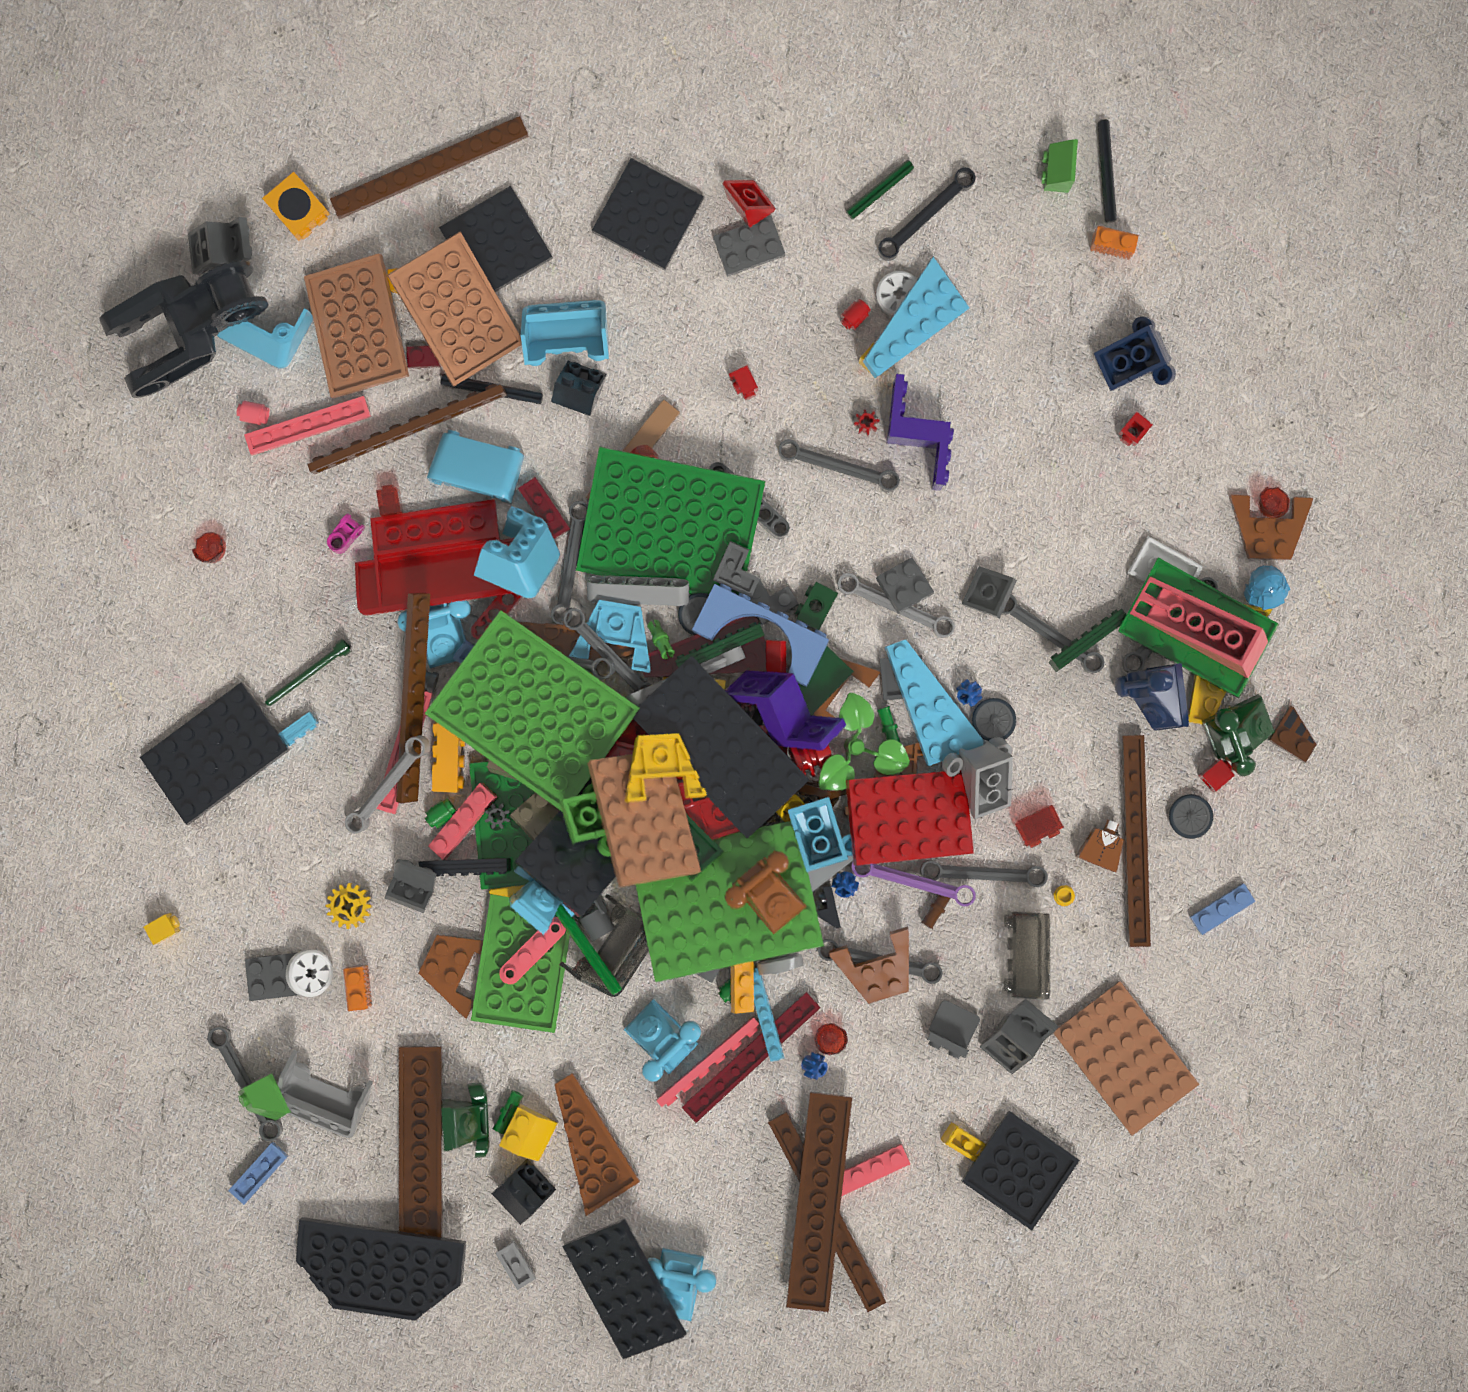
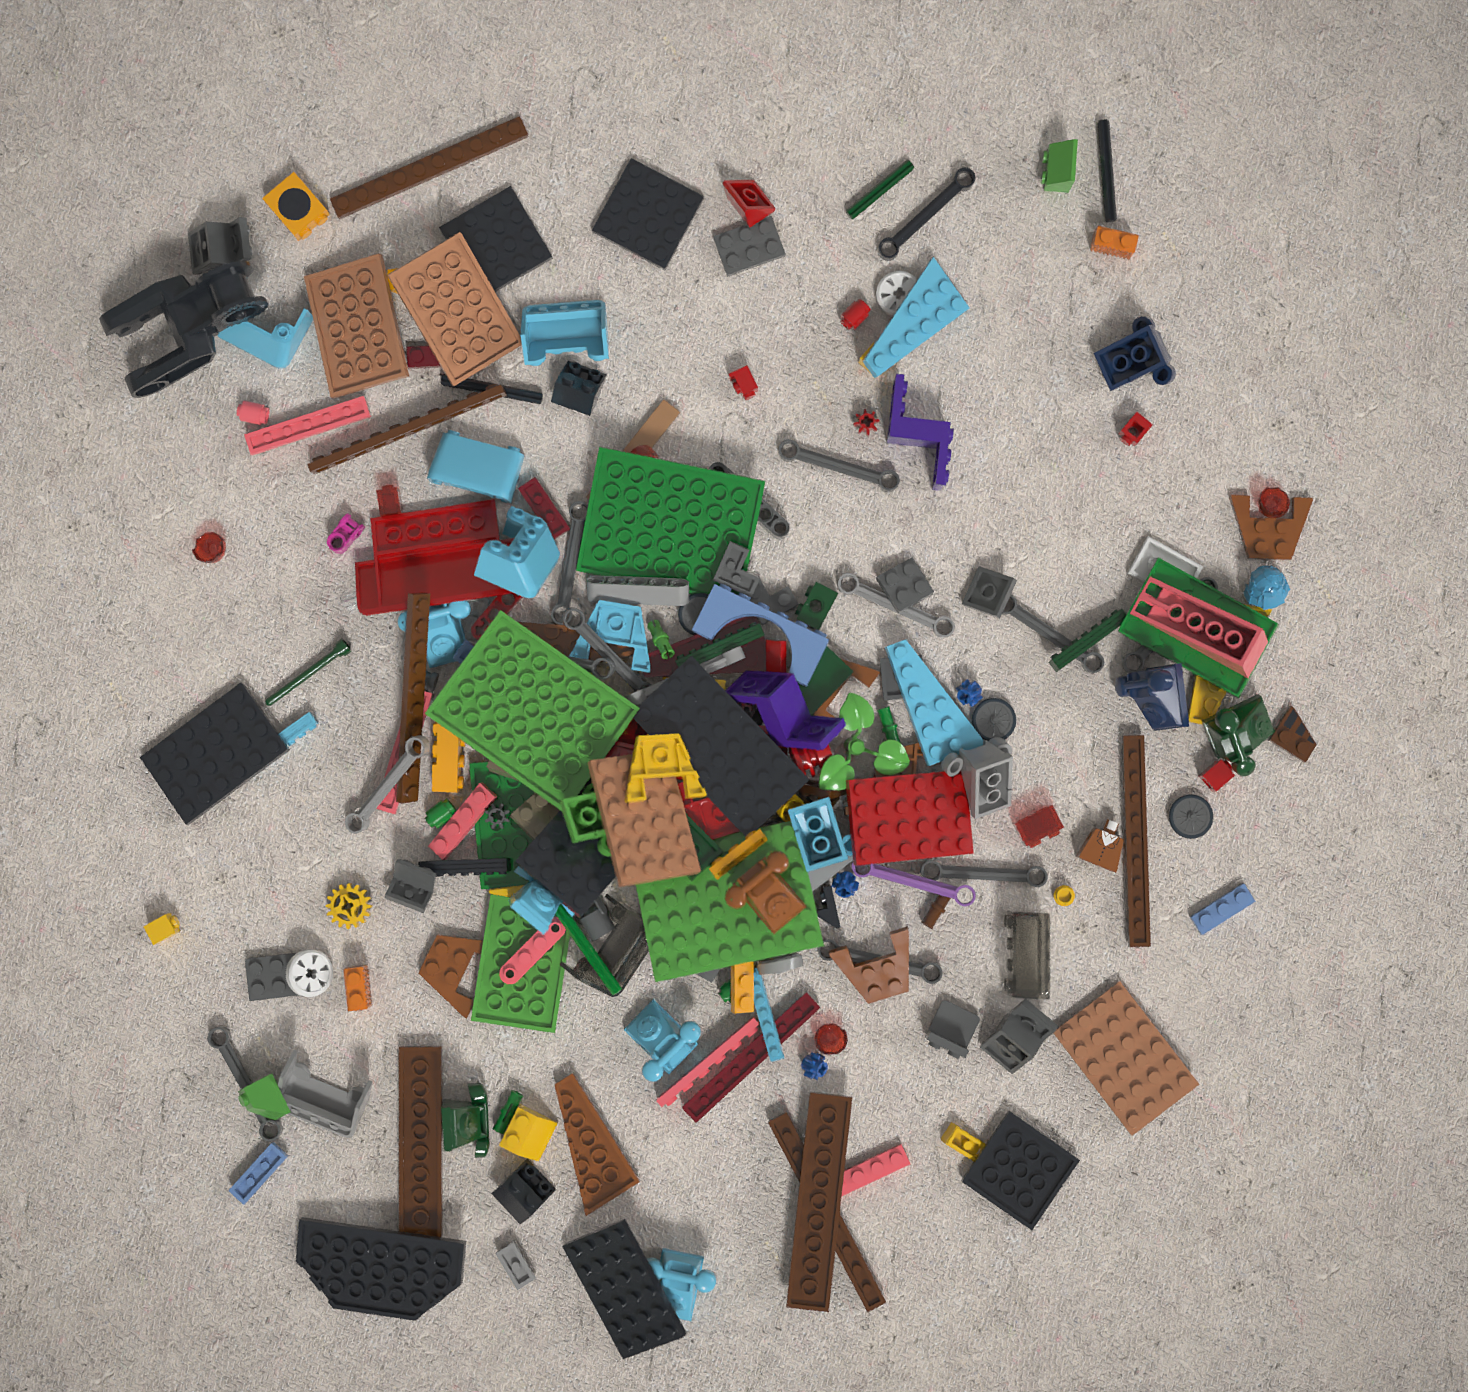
none -> light orange plate [709,829,768,880]

